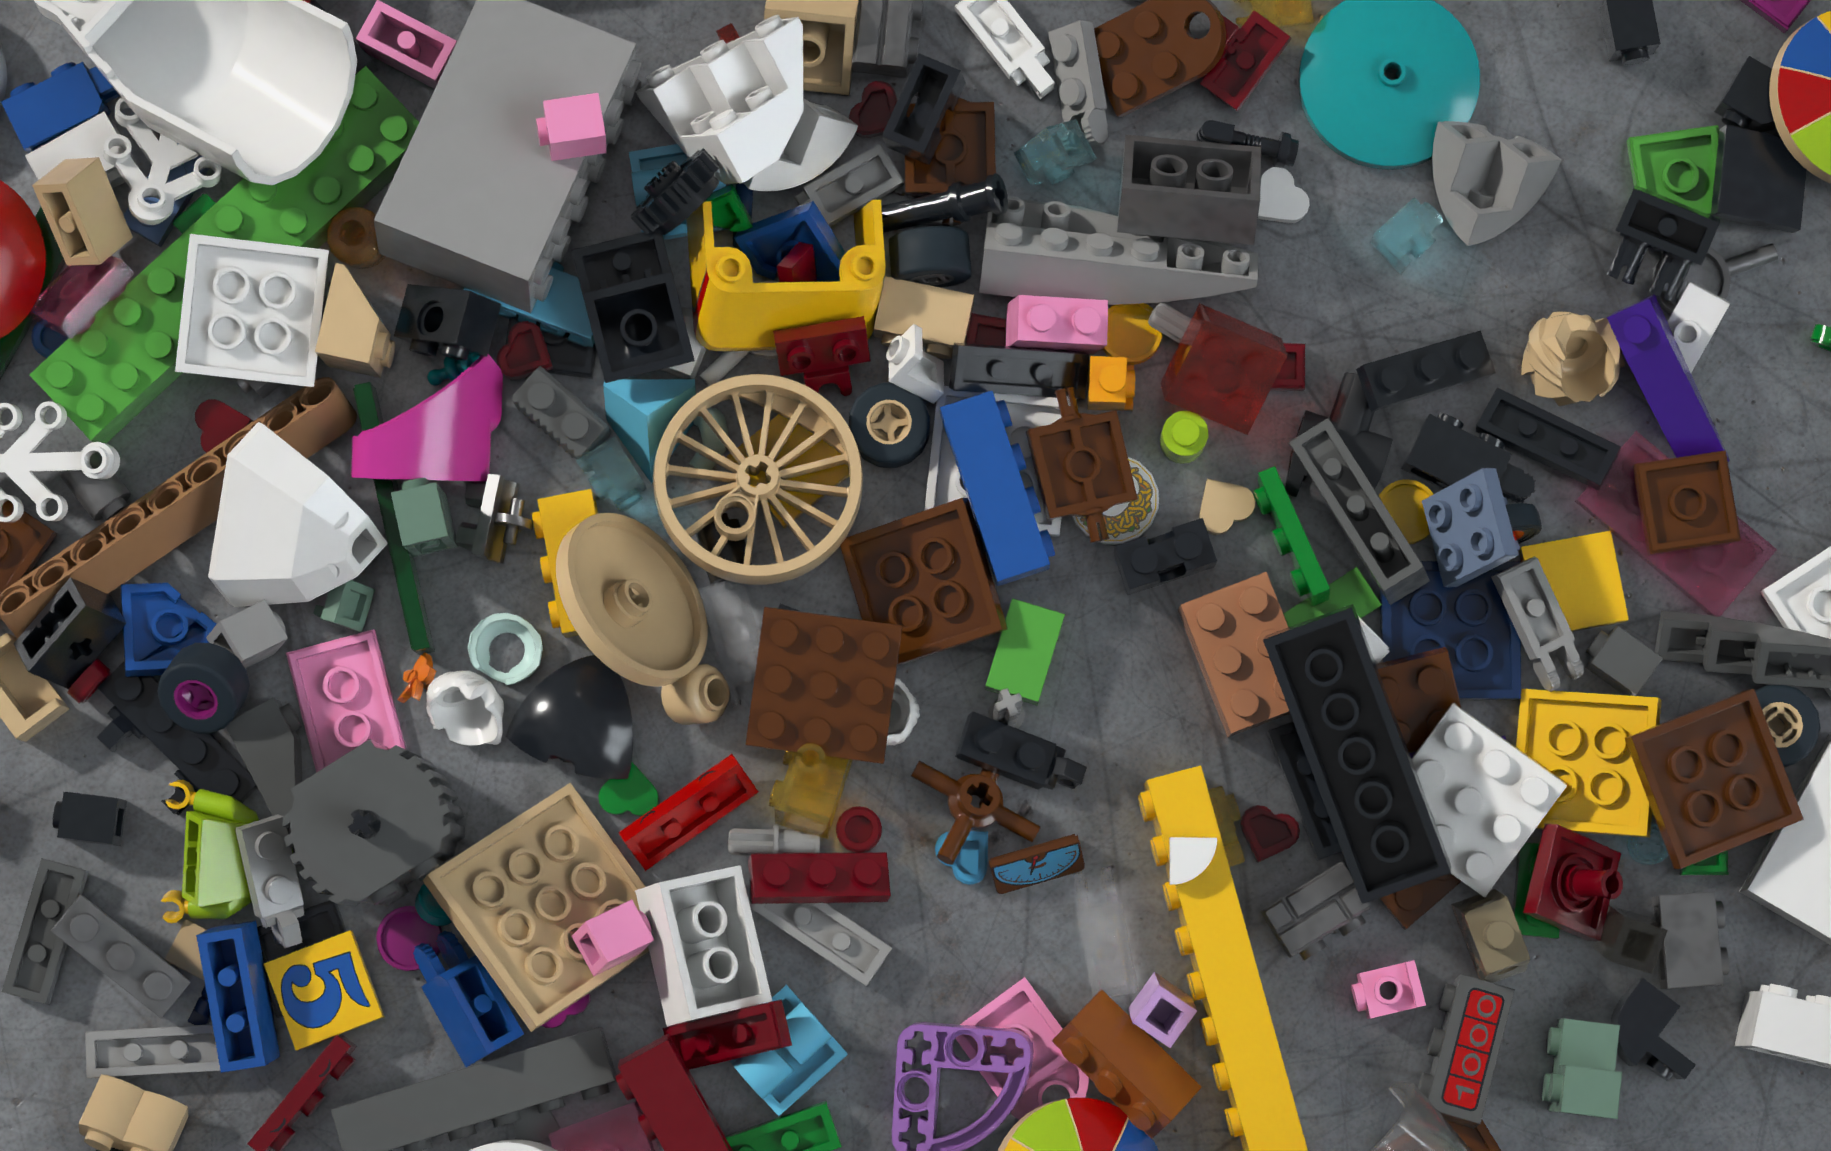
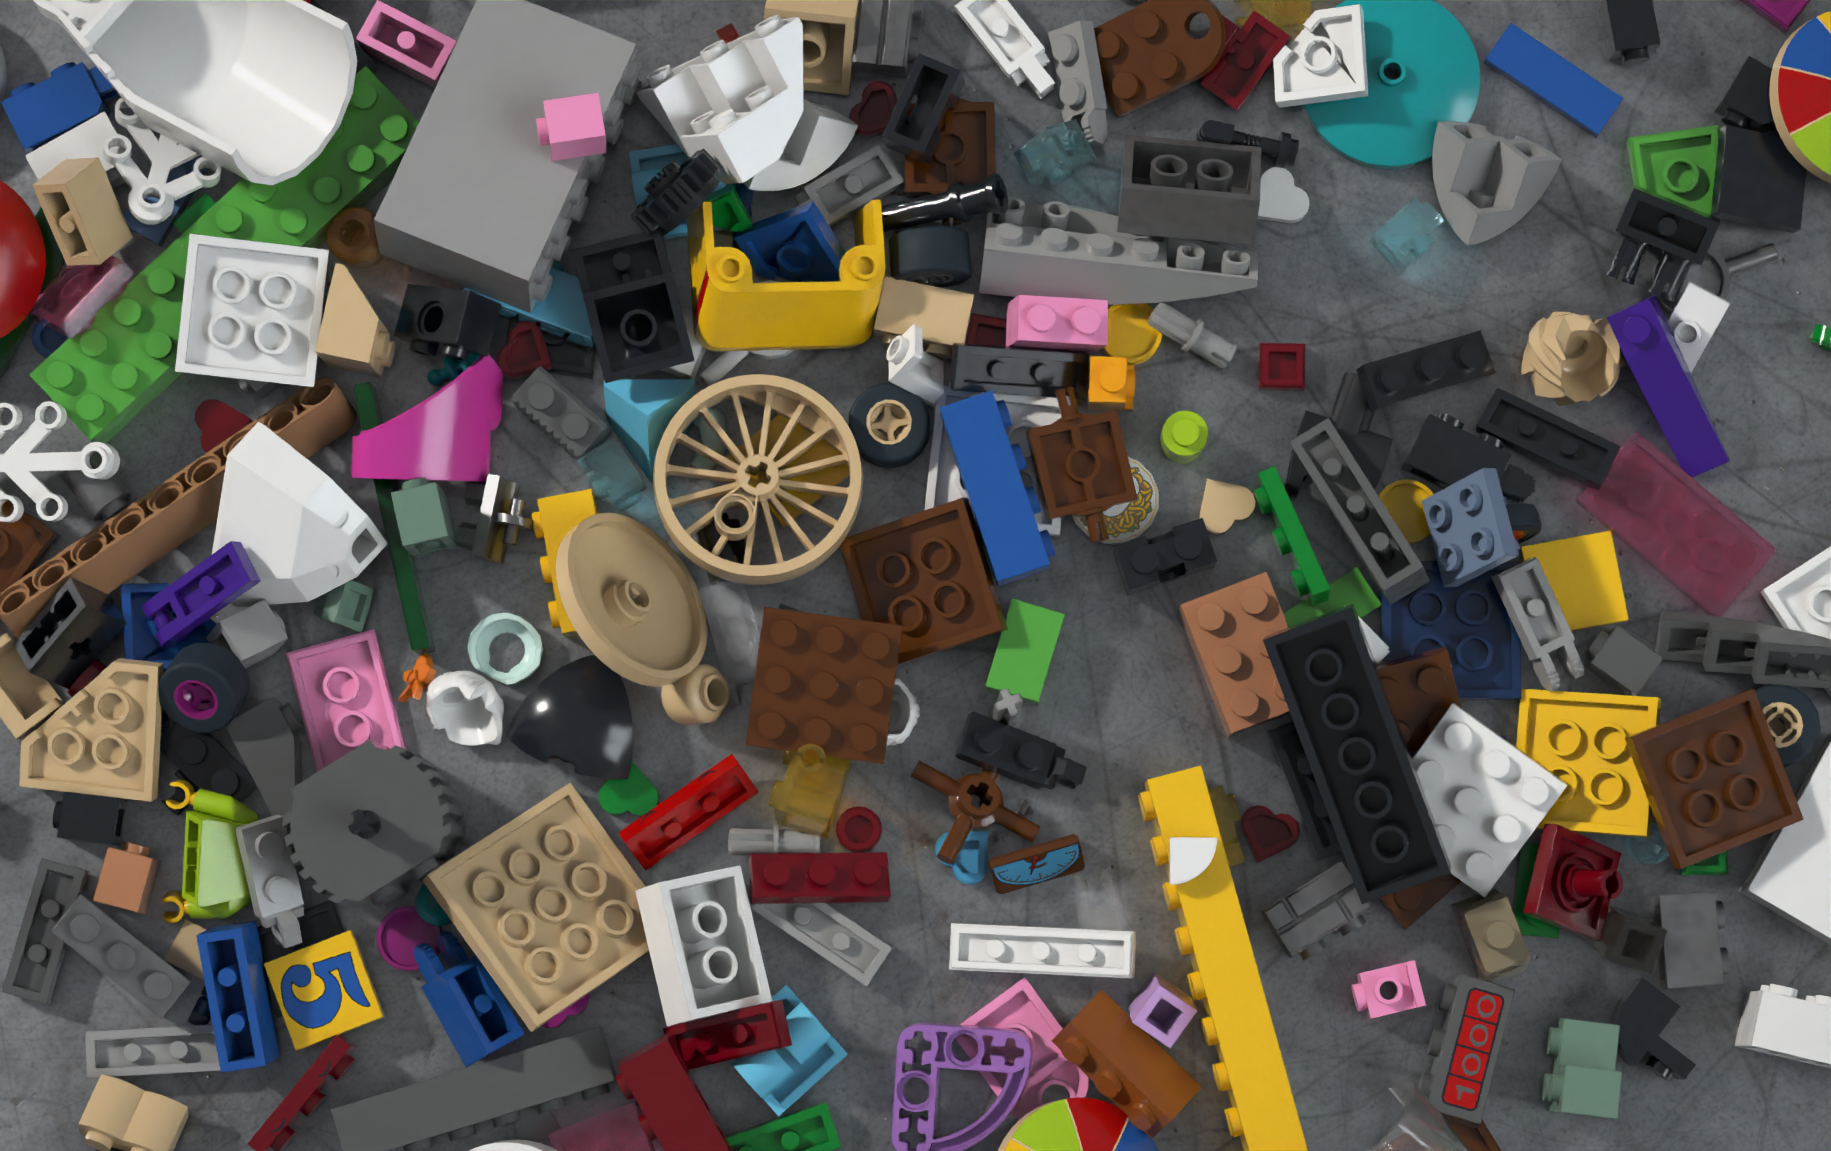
bright pink brick [572,900,654,976] -> none
dark red plate [773,316,871,396] -> none
dark red tile [777,242,817,282] -> none
clear red brick [1160,303,1288,435] -> none
reddish brown tile [1633,450,1741,556] -> none
none -> tan plate [19,658,164,802]
none -> nougat brick [93,841,161,914]
none -> dark purple plate [142,541,261,648]
none -> white tile [949,923,1136,978]
none -> white plate [1273,4,1369,108]
none -> blue tile [1484,23,1623,138]

